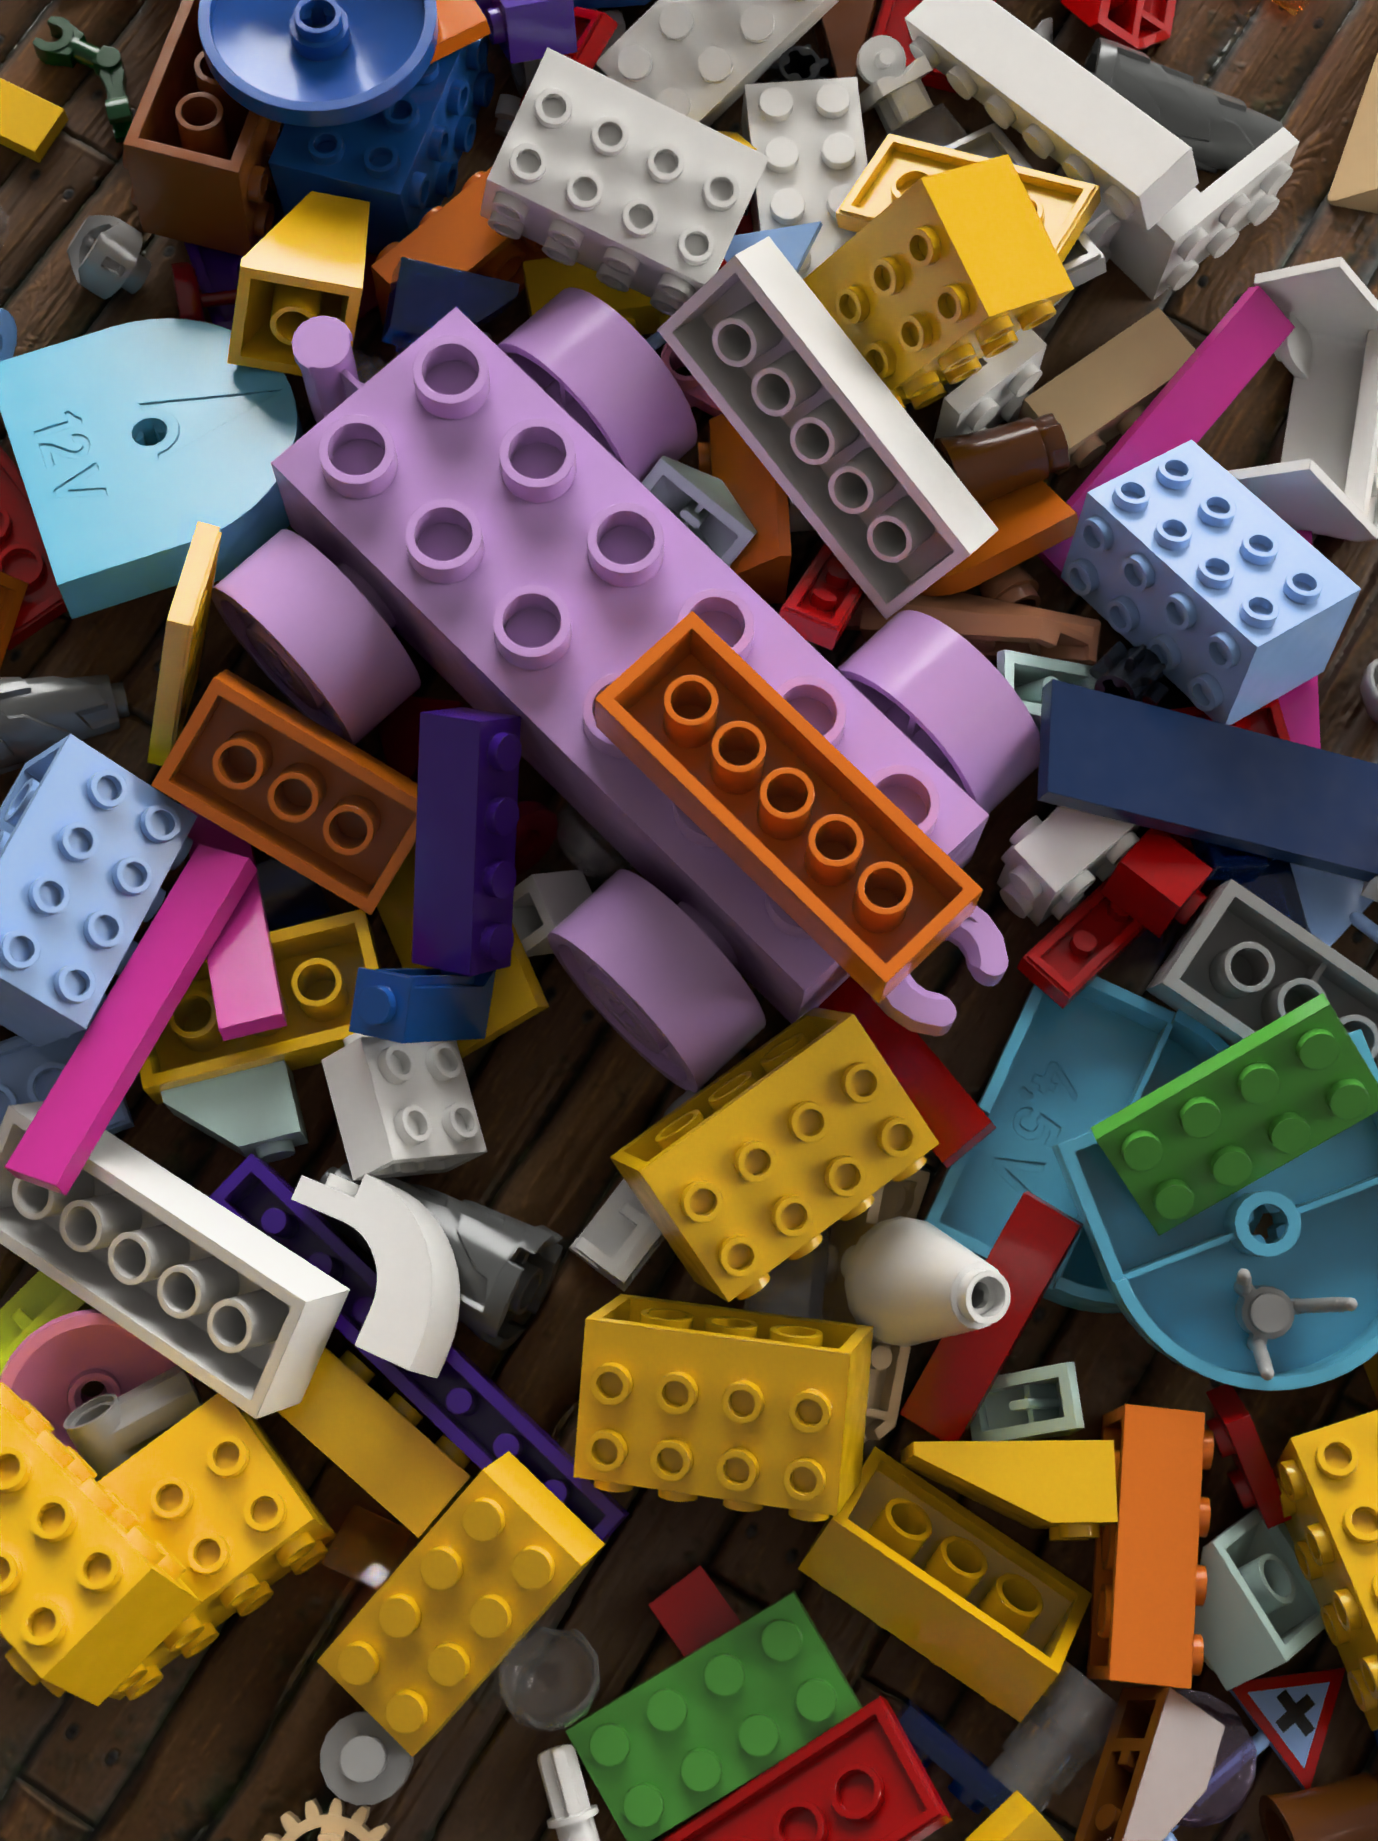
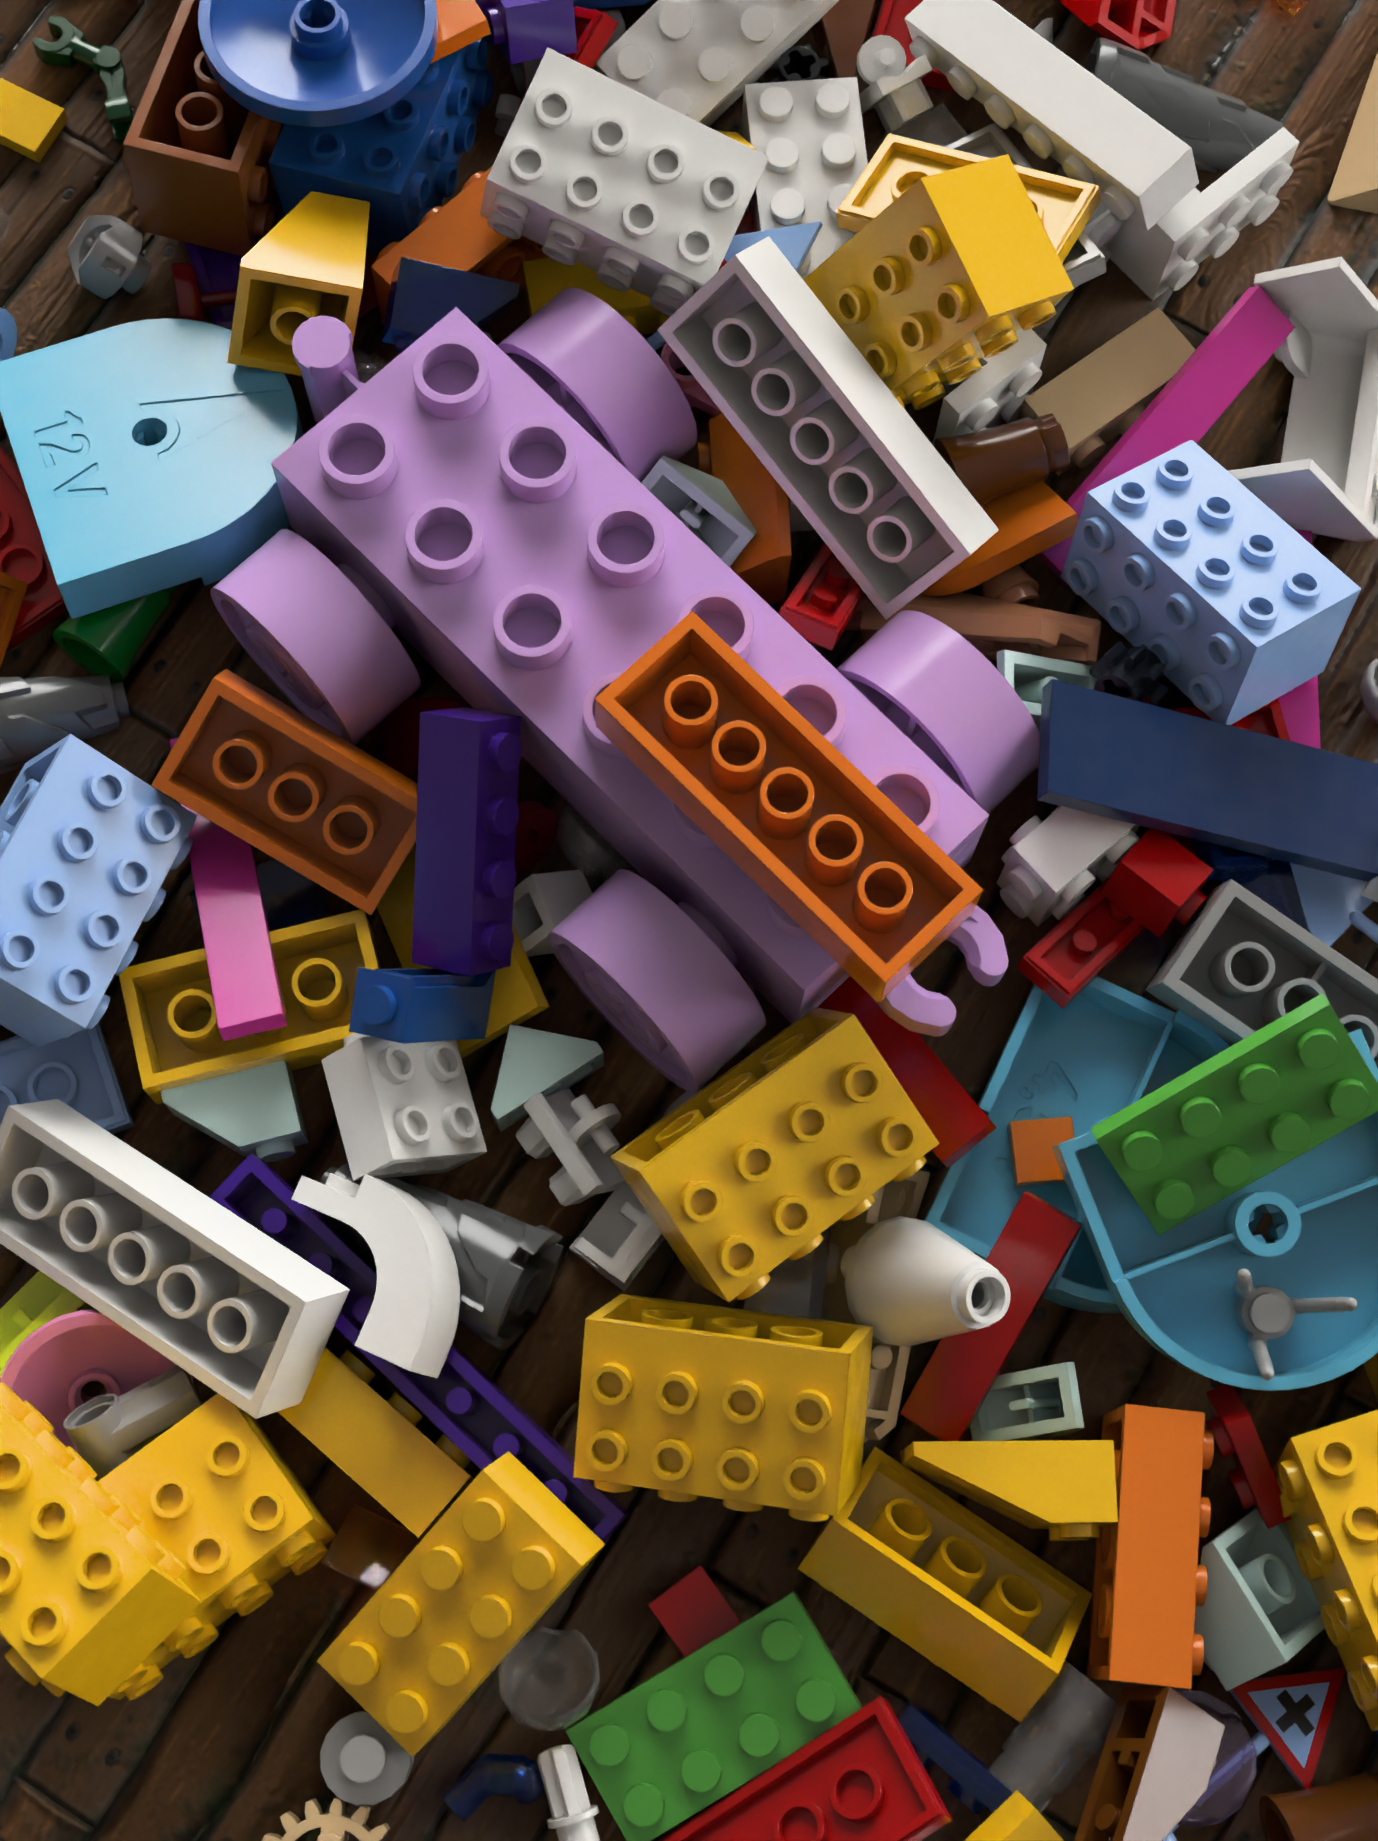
dark pink tile [5,844,258,1196] -> none
yellow tile [147,521,222,766] -> none
none -> green plant [52,584,180,683]
none -> clear blue arm [442,1753,544,1821]
none -> light aqua slope [491,1024,604,1132]
none -> white hips [516,1089,626,1206]
none -> orange tile [1007,1117,1075,1187]

